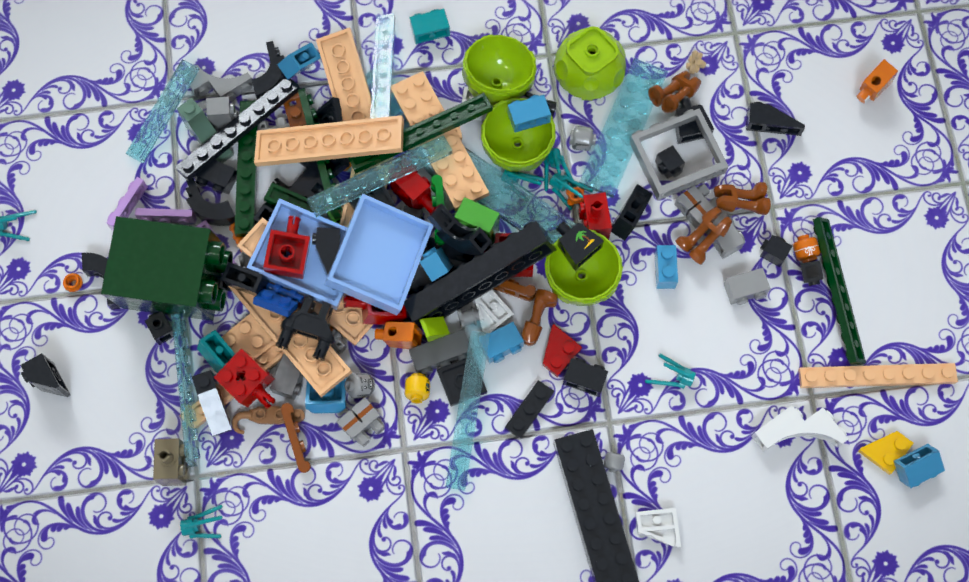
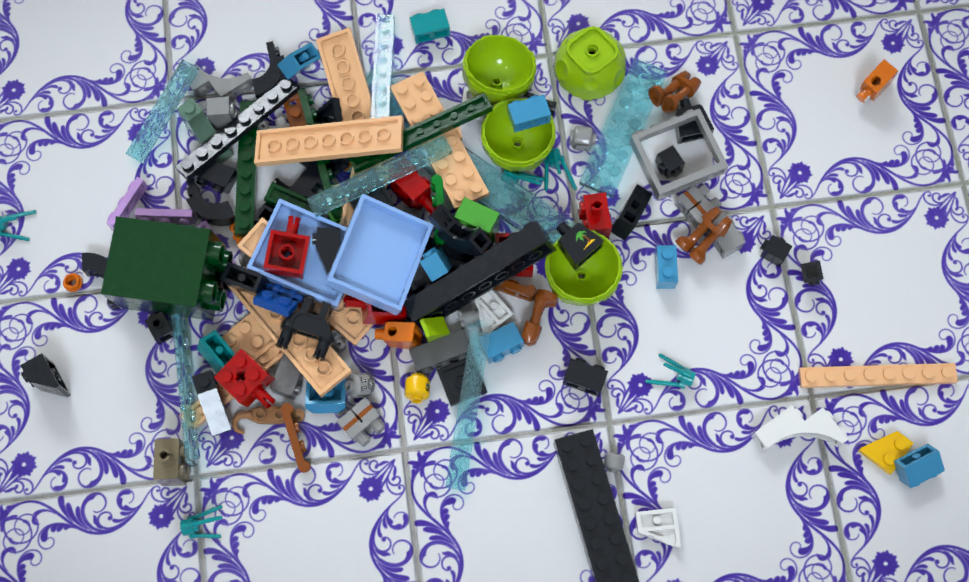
black plate [505,380,554,440] -> none
red wing [543,324,582,377] -> none
teal plant [549,173,593,210] -> none
orange plate [566,187,584,206] -> none
tan plant [686,51,706,74] -> none
dark orange piece [714,182,771,215] -> none
light grey brick [724,268,771,305] -> none
black slope [746,102,805,136] -> none
orange head [793,234,820,263] -> none
dark green plate [813,217,866,365] -> none

